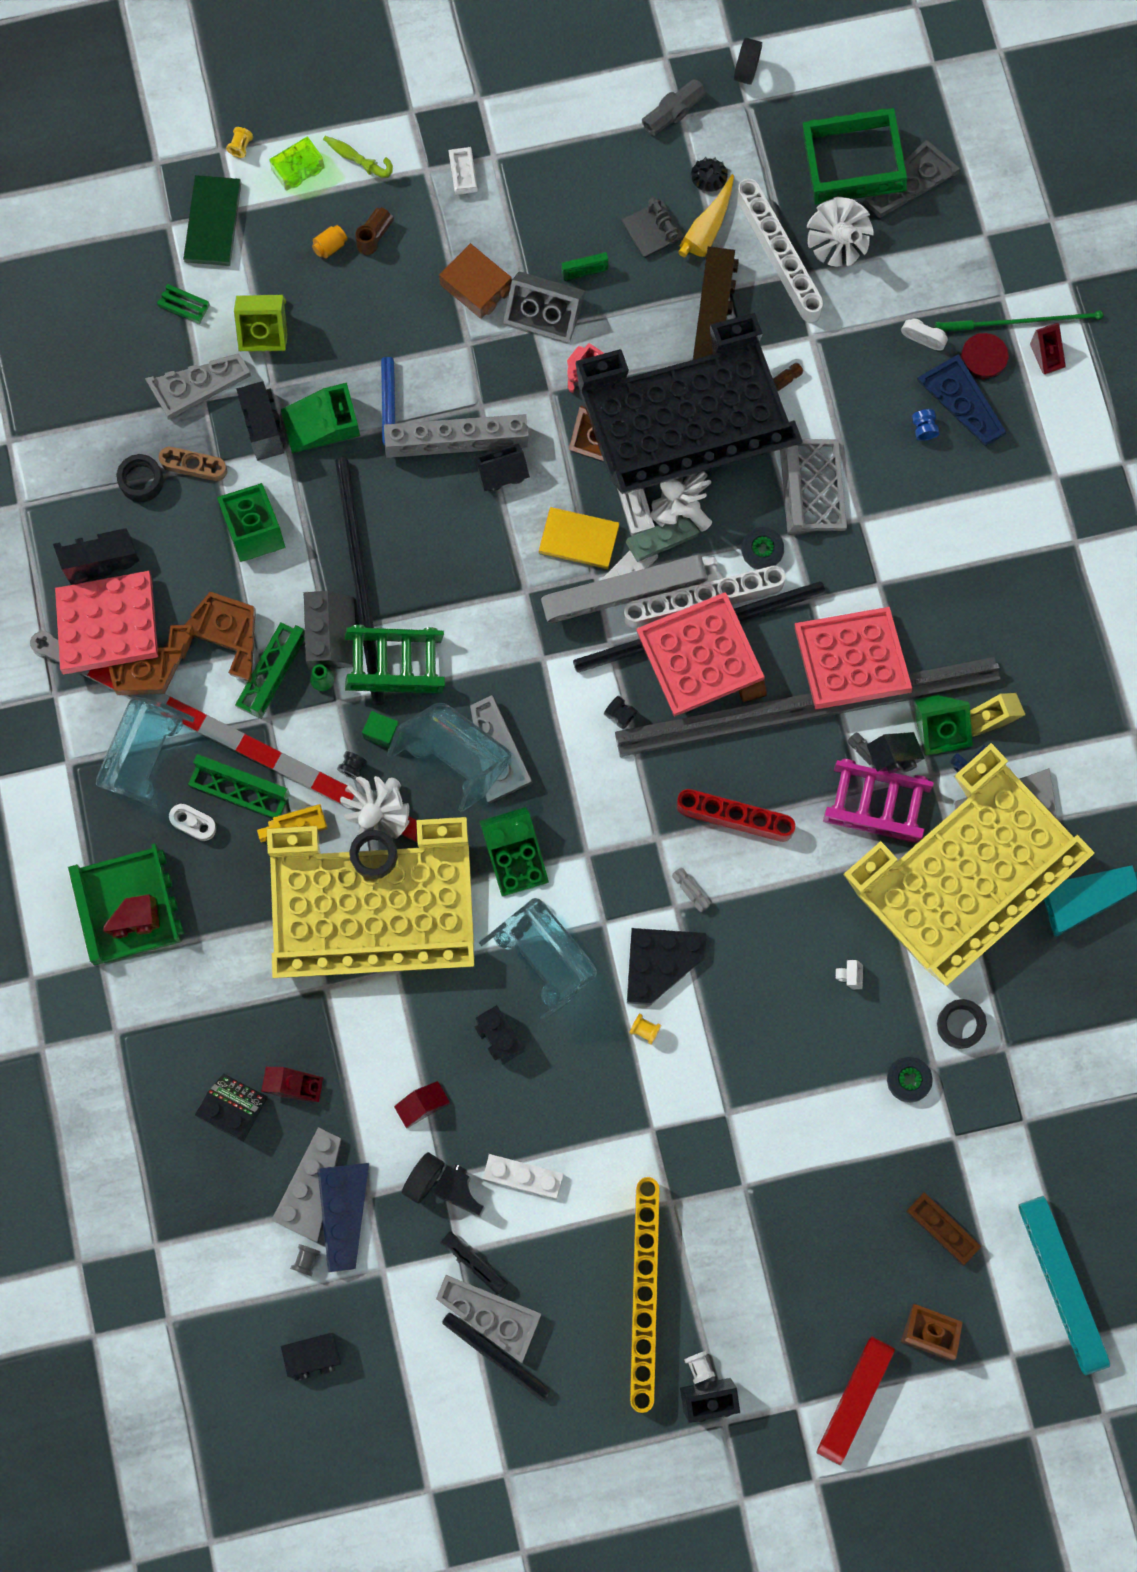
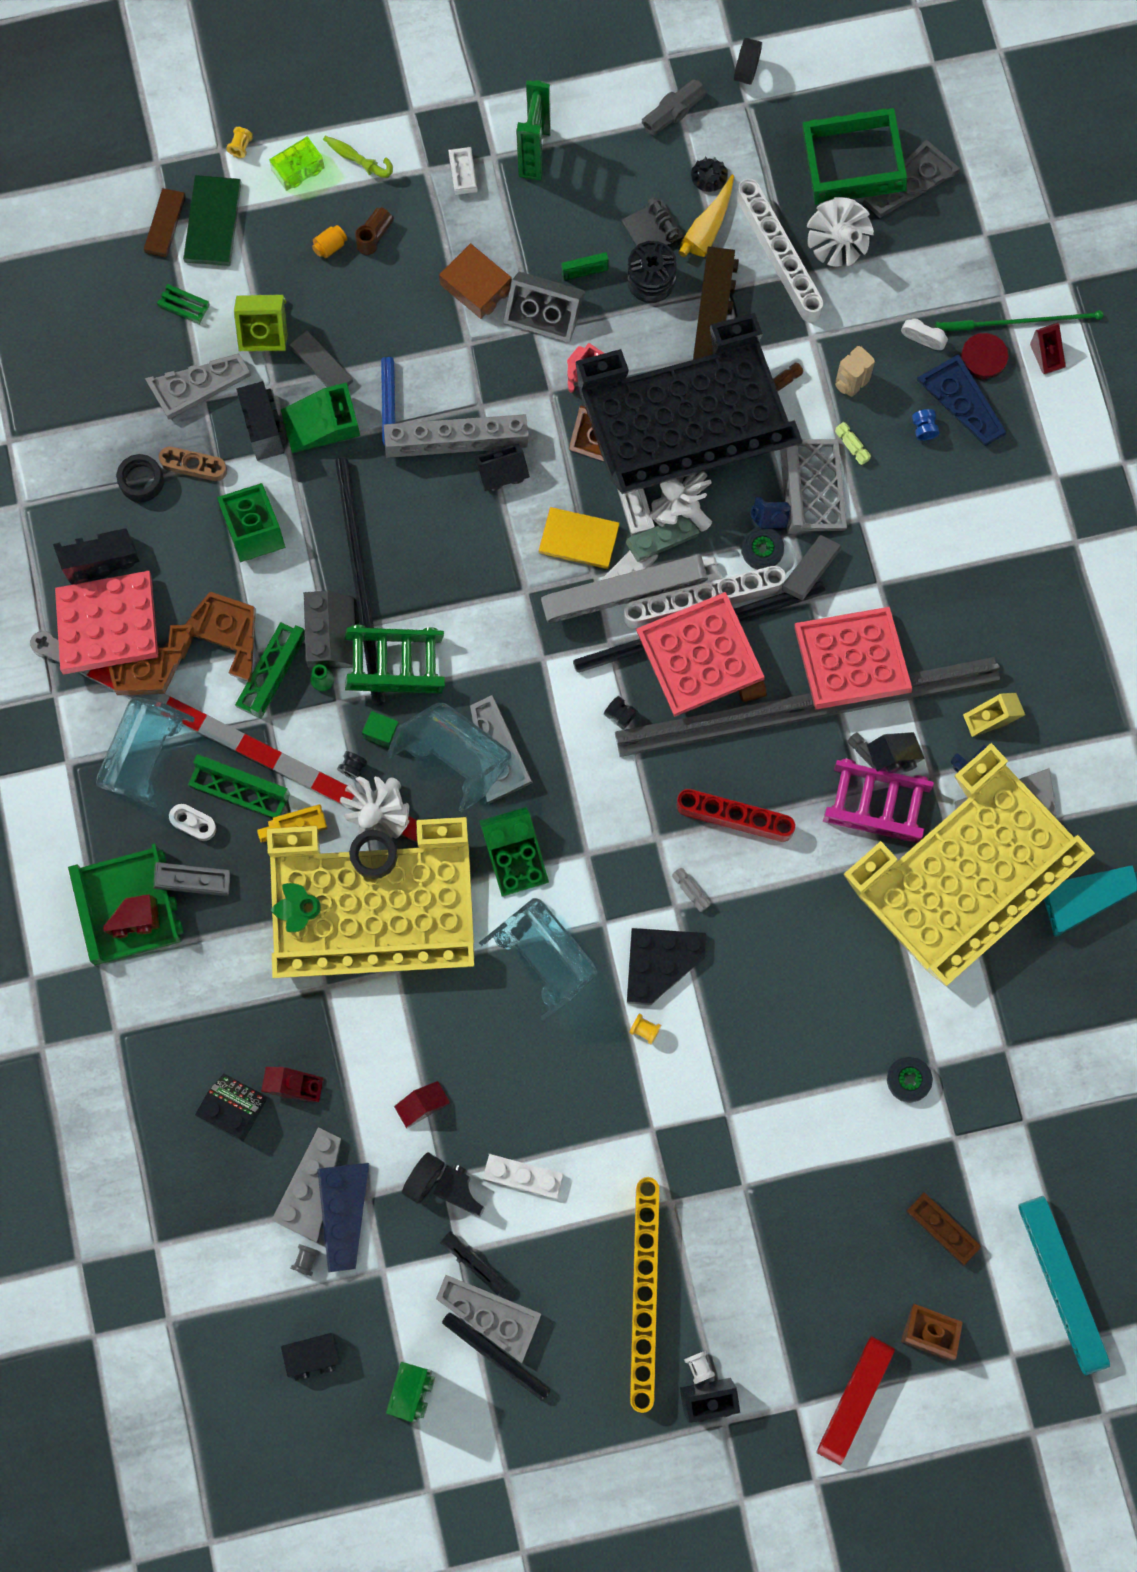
black brick [474,1005,524,1065] -> none
white tile [836,960,863,989] -> none
green slope [914,695,973,756] -> none
black tyre [937,999,987,1049] -> none
none -> reddish brown tile [144,188,186,258]
none -> dark grey tile [153,862,230,896]
none -> green plate [271,883,321,932]
none -> dark grey tile [289,331,353,387]
none -> green slope [386,1362,435,1422]
none -> green fence [516,80,551,181]
none -> black wheel [627,241,677,303]
none -> dark blue bracket [751,497,791,529]
none -> dark grey tile [782,535,841,601]
none -> tan brick [835,346,875,397]
none -> yellowish green axle [835,422,871,465]

